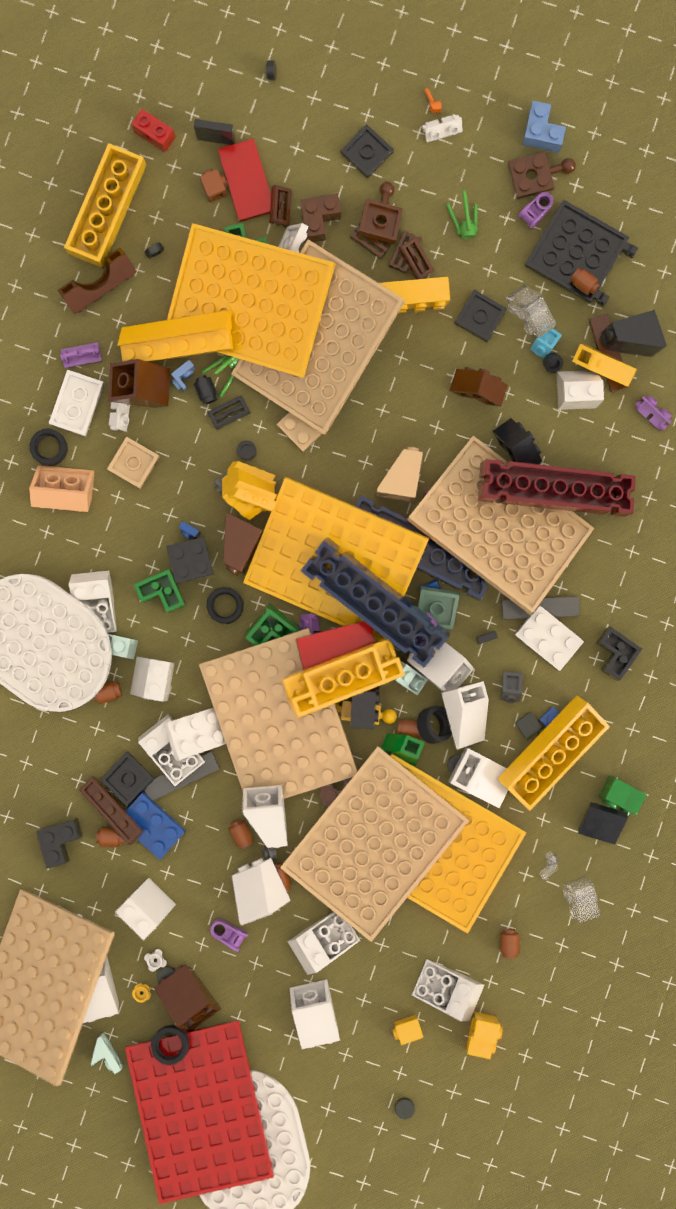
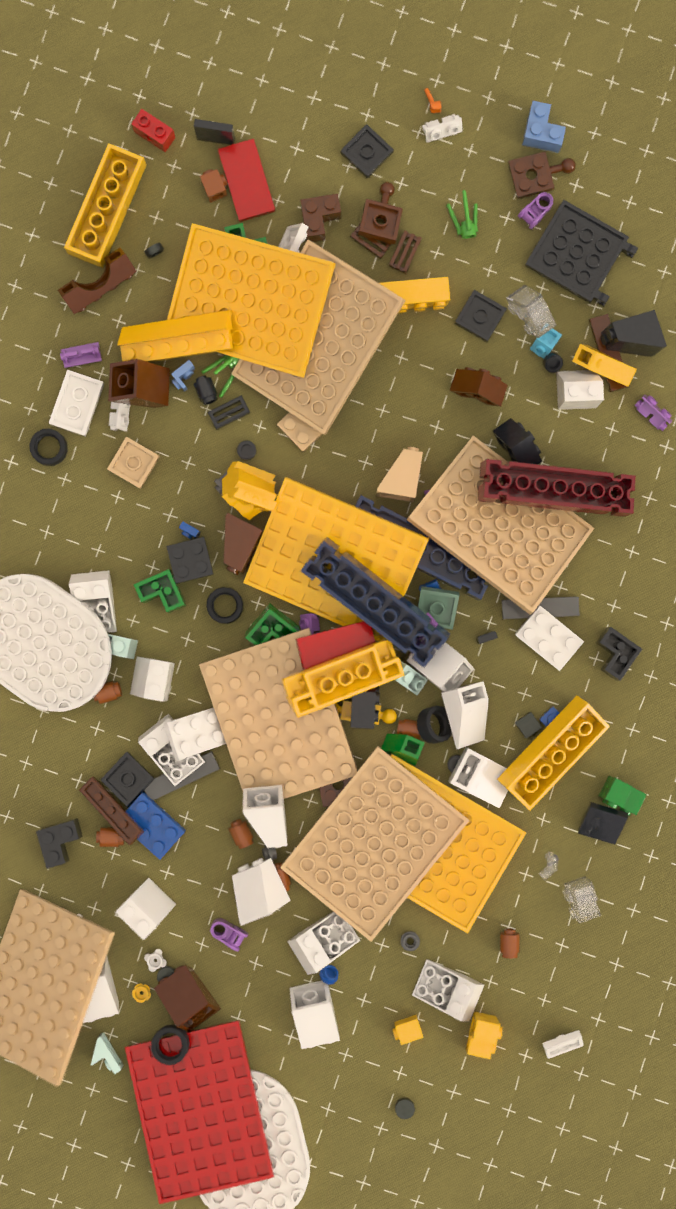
light nougat slope [29,465,94,512] -> none
black tile [266,60,276,80] -> none
reddish brown tile [269,185,292,227] -> none
reddish brown tile [398,237,434,280] -> none
dark grey bracket [500,671,523,703] -> none
dark orange brick [570,268,600,295] -> none
none -> blue plate [319,965,338,985]
none -> dark grey plate [401,931,420,951]
none -> white plate [542,1030,584,1059]

